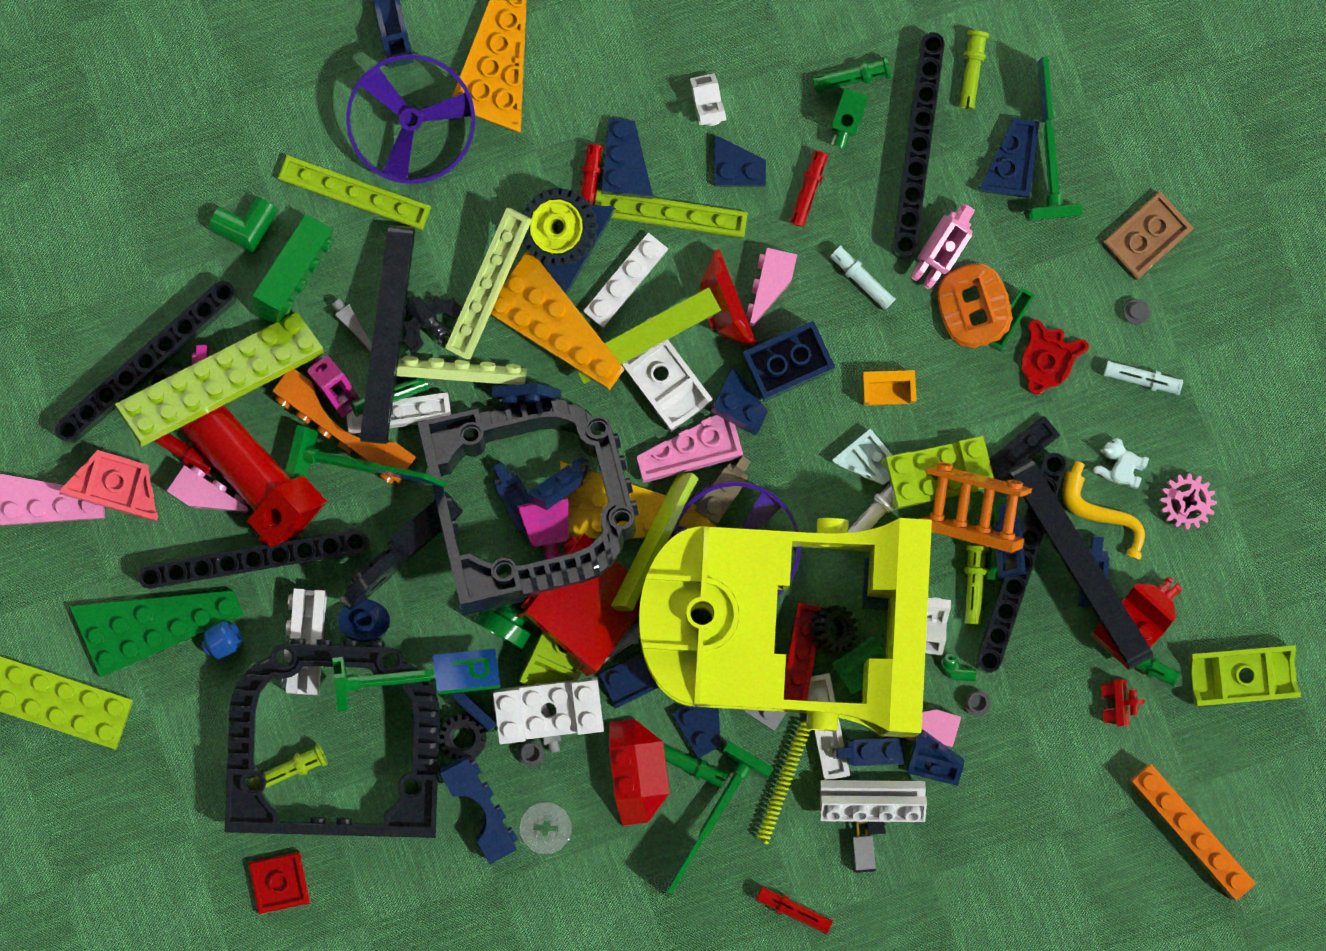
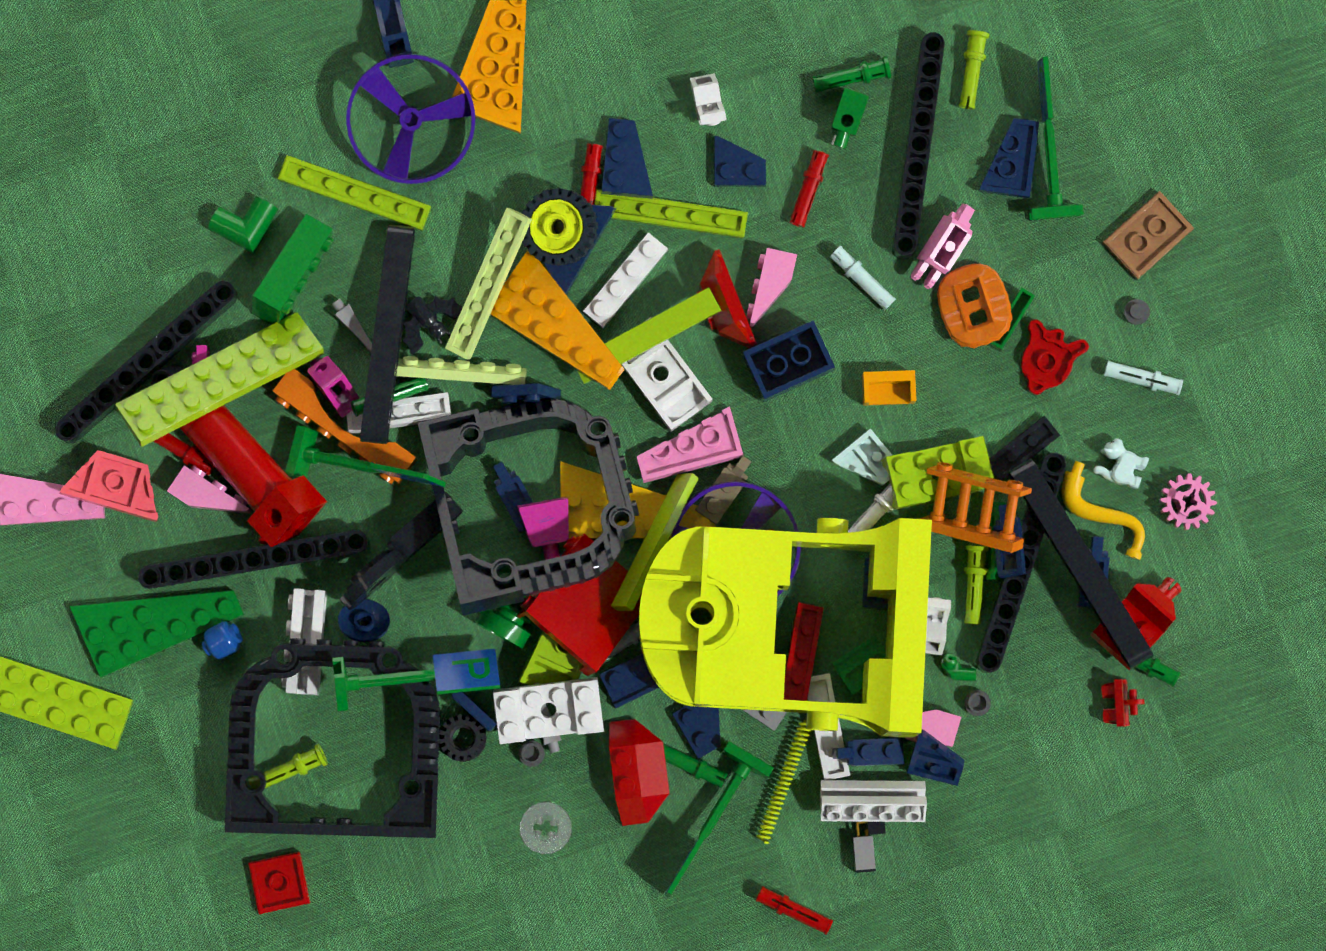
dark blue arch [439,754,518,865] -> none
dark blue hinge [527,457,591,510] -> none
dark blue wing [711,368,768,435] -> none
black tyre [808,605,858,654] -> none
orange arch [1128,764,1256,901] -> none
lime piece [1189,645,1301,707] -> none

